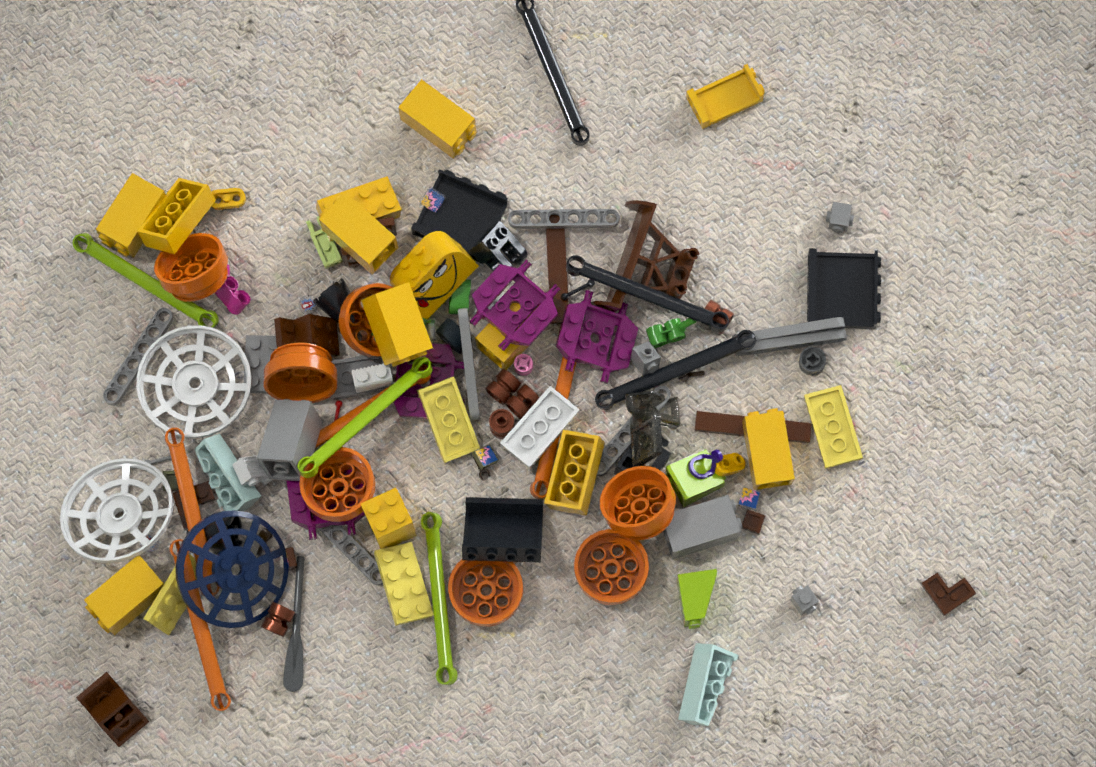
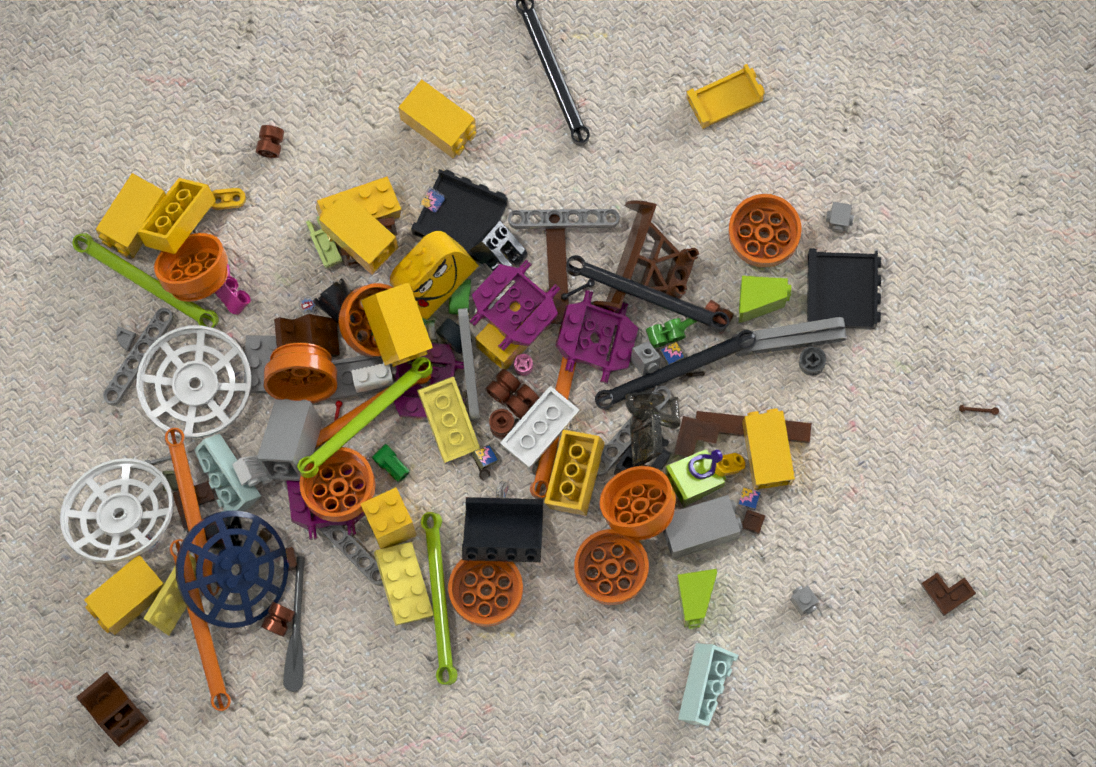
light yellow plate [804,385,863,469] -> none
none -> light grey tile [116,326,136,352]
none -> copper wheel [256,125,284,158]
none -> green piece [371,444,410,483]
none -> clear tile [496,480,510,498]
none -> tile [660,341,685,365]
none -> reddish brown plate [674,416,721,457]
none -> orange wheel [728,194,802,267]
none -> lime slope [738,276,791,323]
none -> reddish brown hinge [959,405,999,415]

